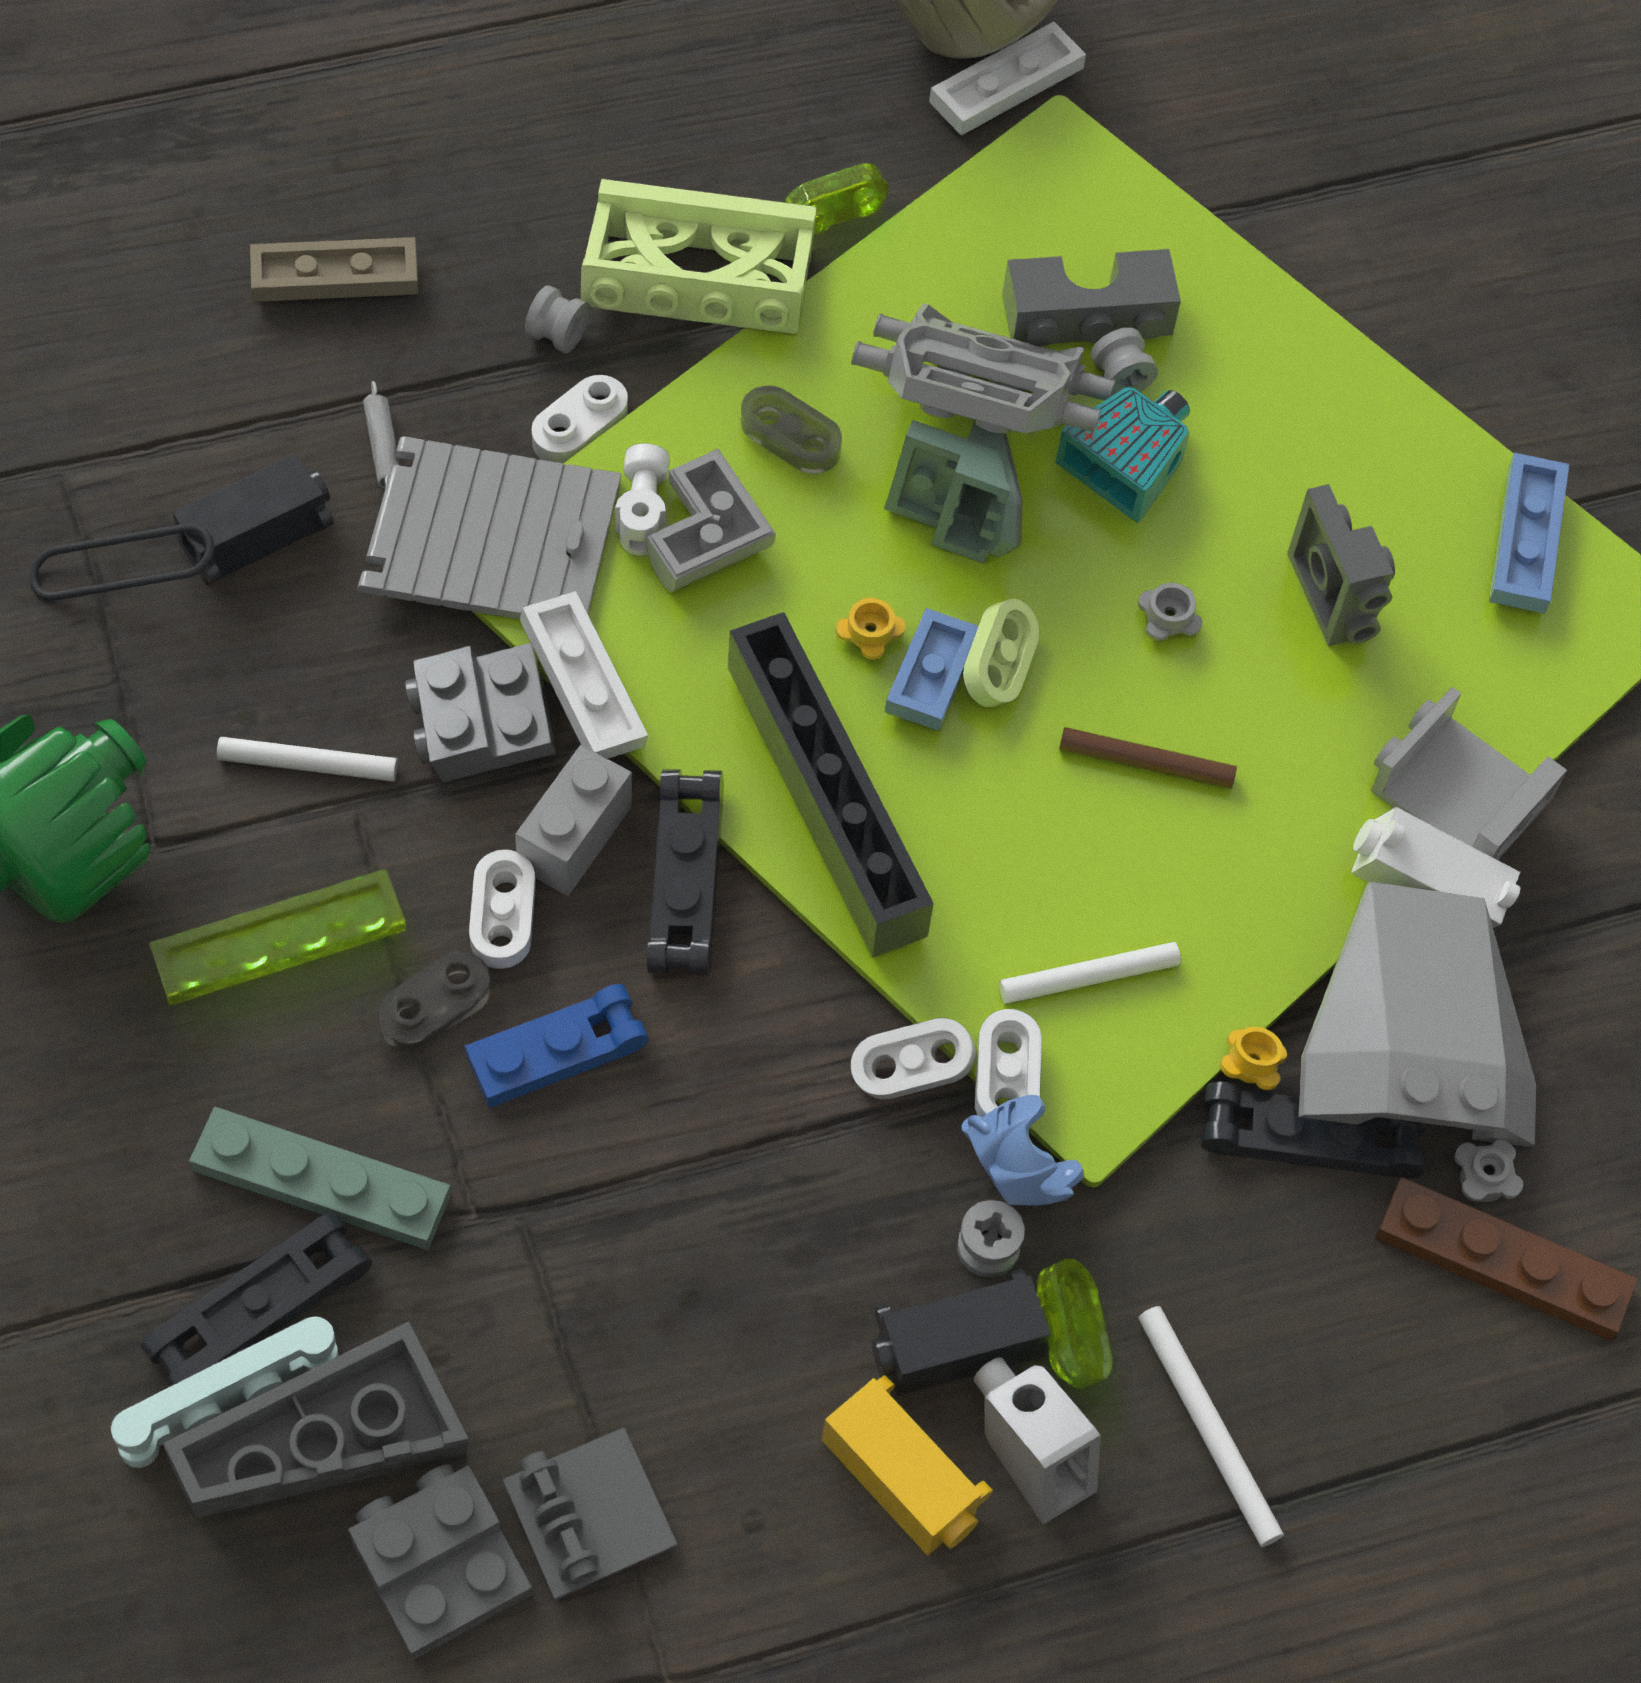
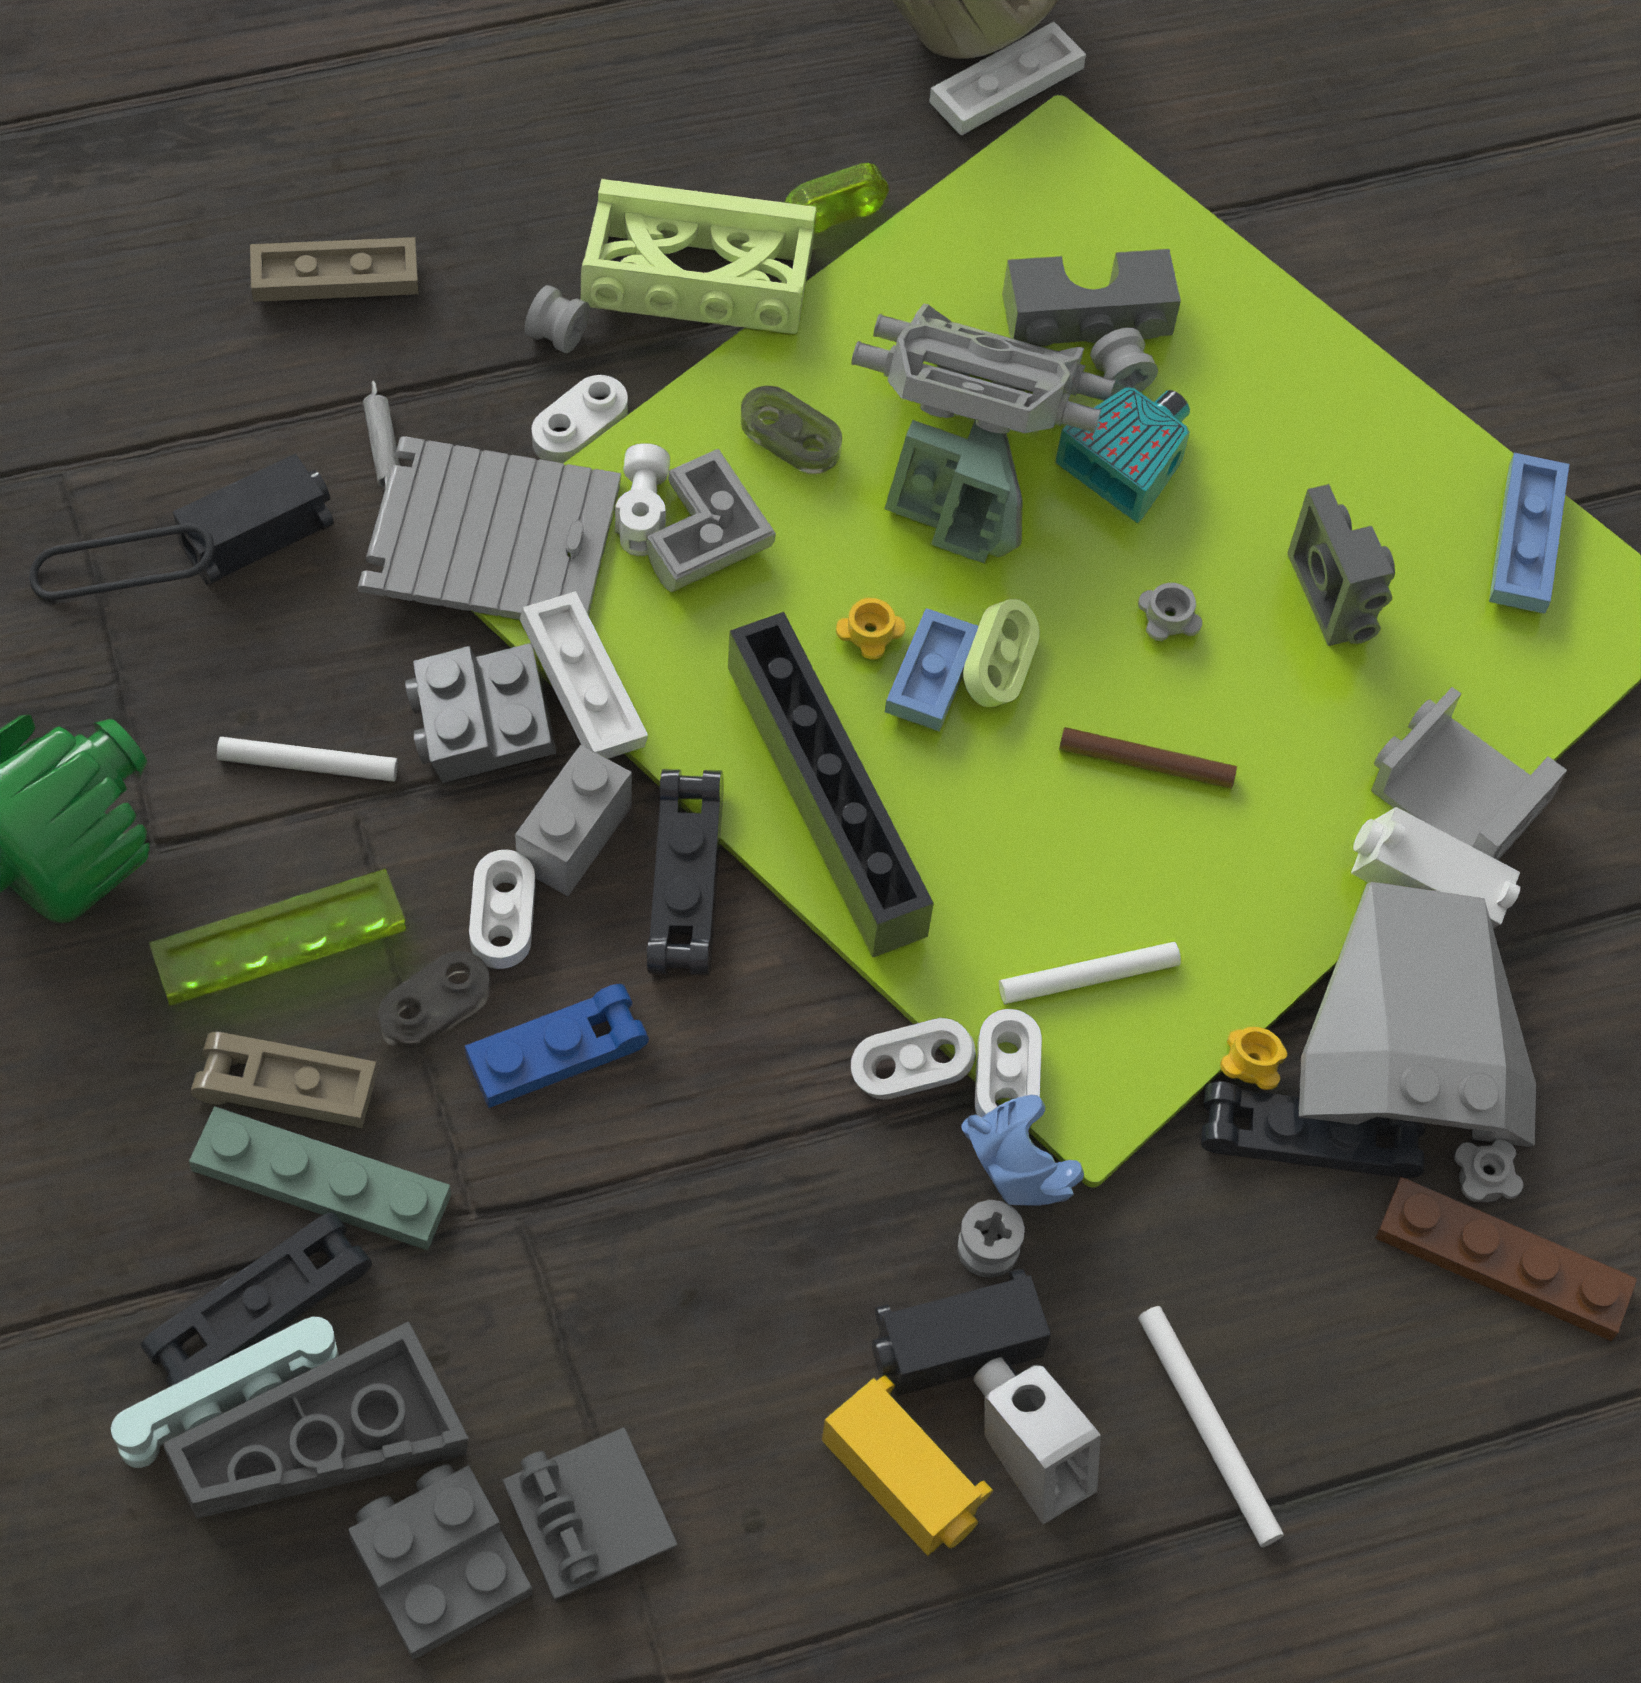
clear neon green plate [1037,1258,1112,1389] -> none
none -> dark tan plate [190,1032,378,1128]

